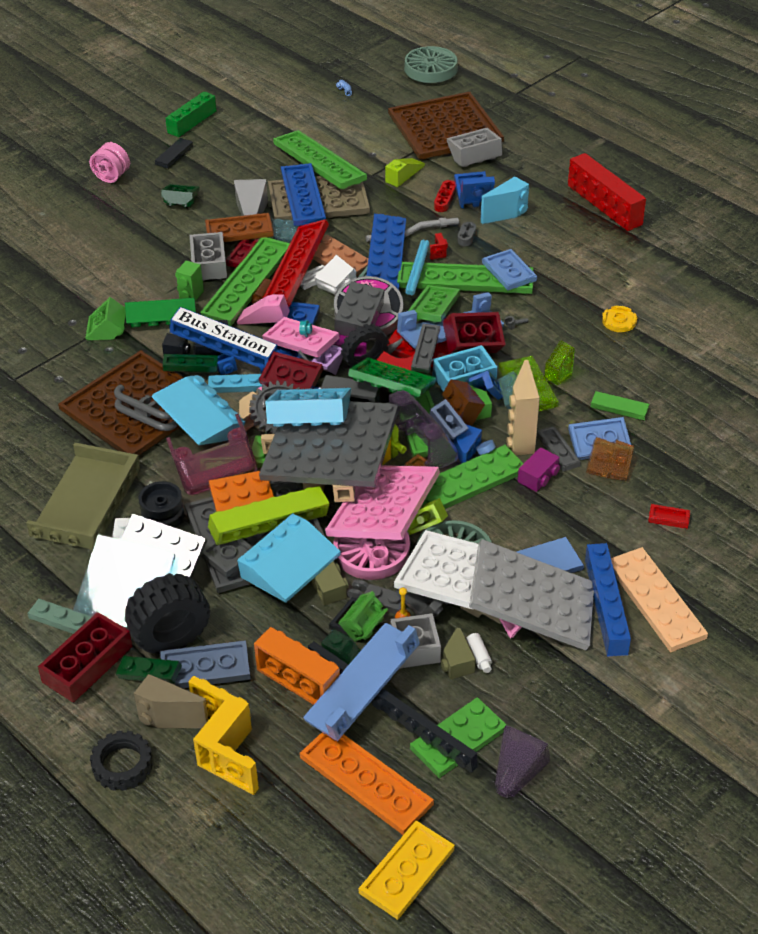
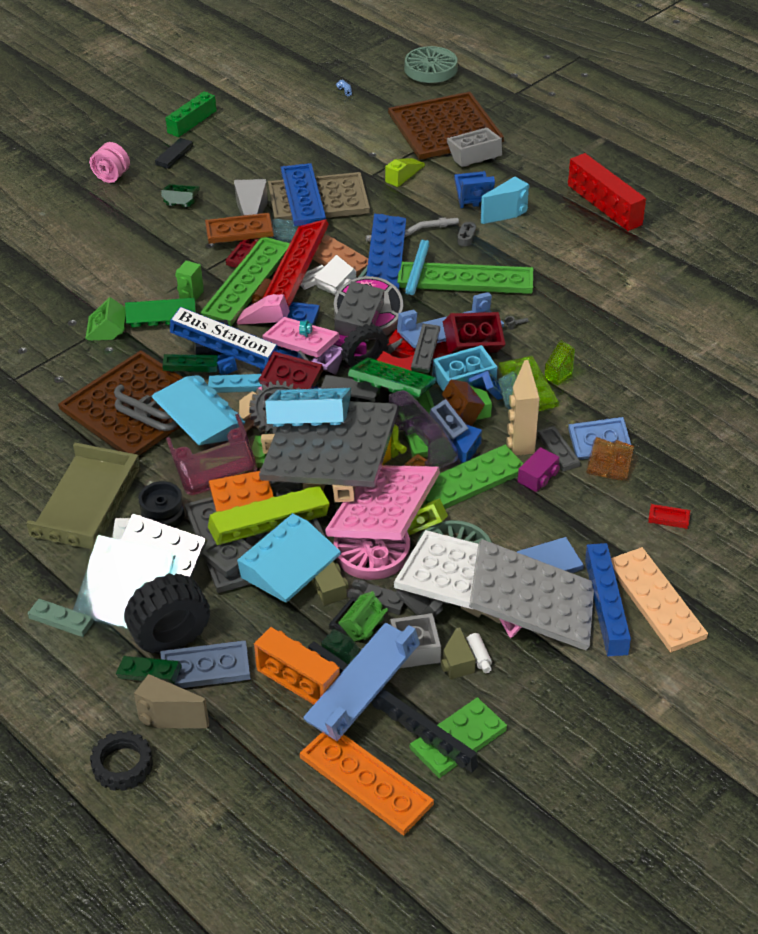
dark red brick [37,612,133,703] -> none
black brick [162,333,191,356] -> none
yellow bracket [188,676,259,795] -> none
light grey brick [190,232,227,281] -> none
bright green plate [273,130,367,189] -> none
yellow plate [358,821,455,920] -> none
yellow hinge [395,587,411,618] -> none
bright green plate [408,285,460,323] -> none
red bracket [430,233,448,260] -> none
red beam [434,180,456,212] -> none
medium blue tile [476,440,496,455] -> none
medium blue tile [482,249,537,290] -> none
clear purple slope [495,725,550,798] -> none
bright green tile [591,391,649,420] -> none
yellow tile [602,306,637,332] -> none

